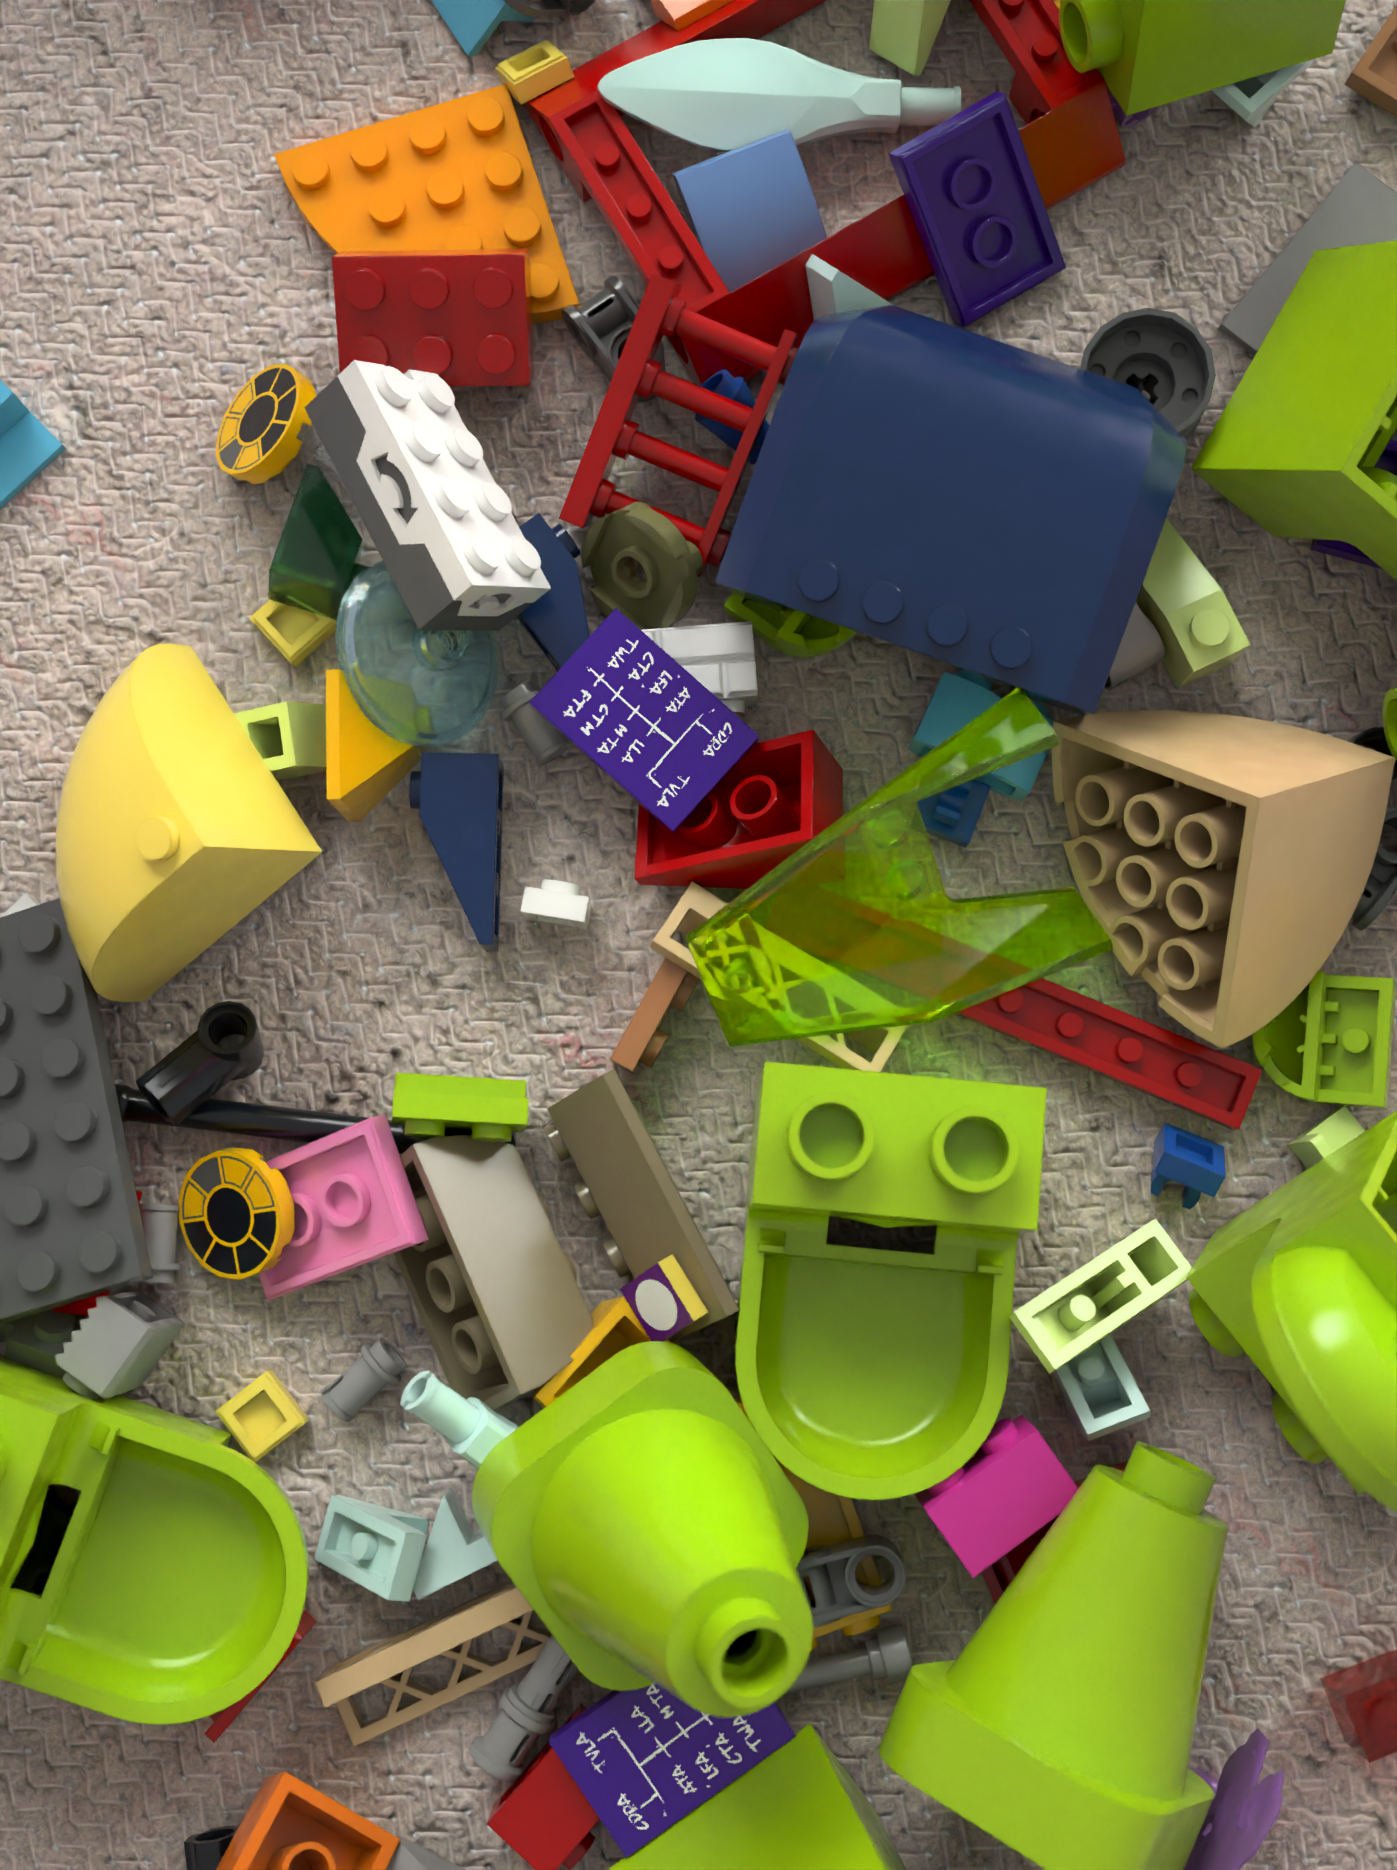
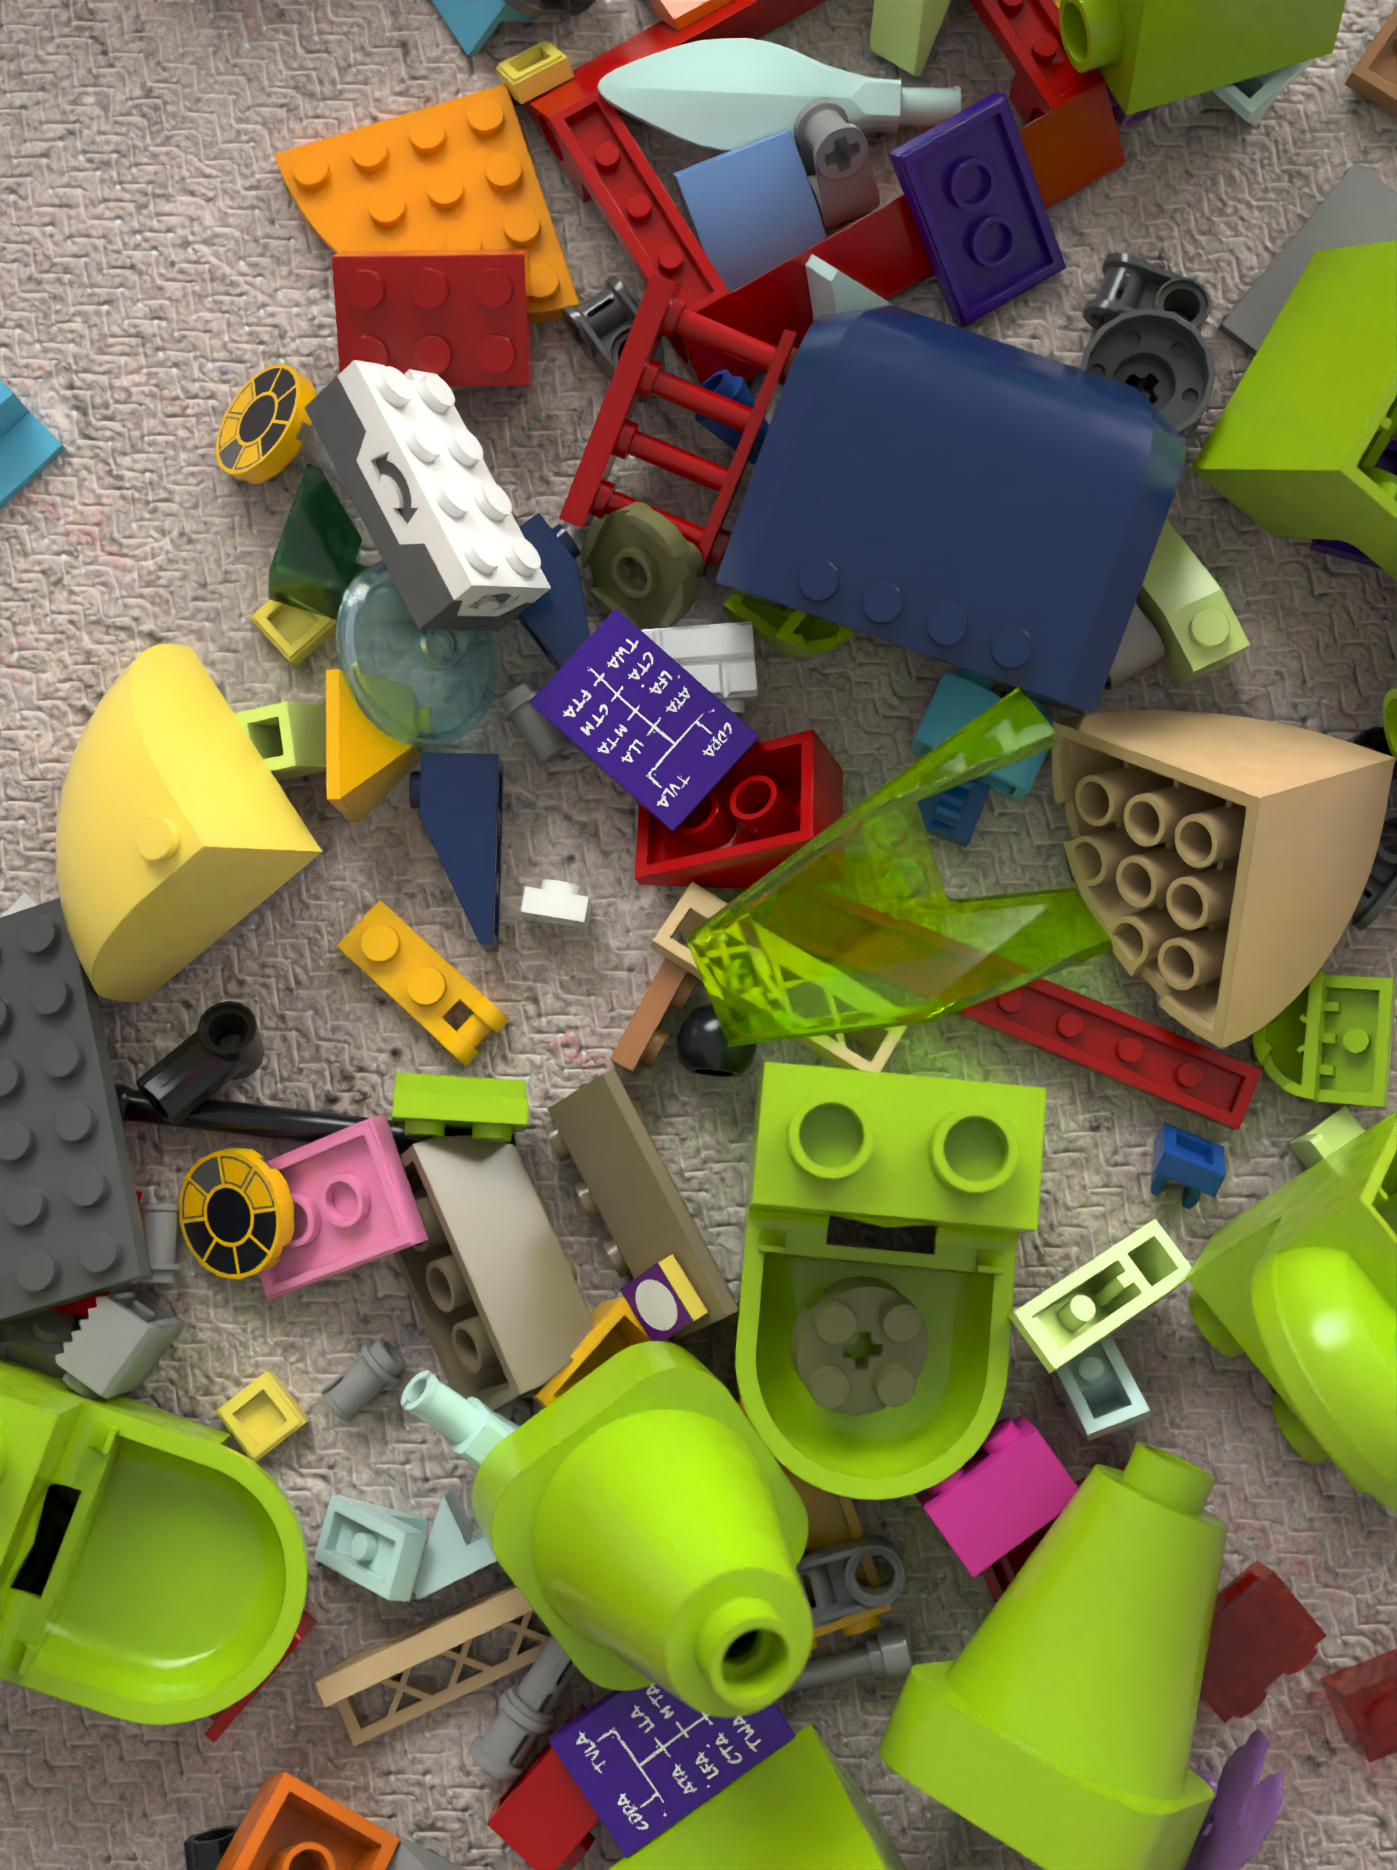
none -> yellow plate [336,900,510,1067]
none -> black piece [676,1003,757,1077]
none -> olive plate [790,1276,928,1415]
none -> light grey piece [794,98,880,230]
none -> dark grey piece [1083,252,1211,333]
none -> clear red brick [1200,1560,1327,1723]

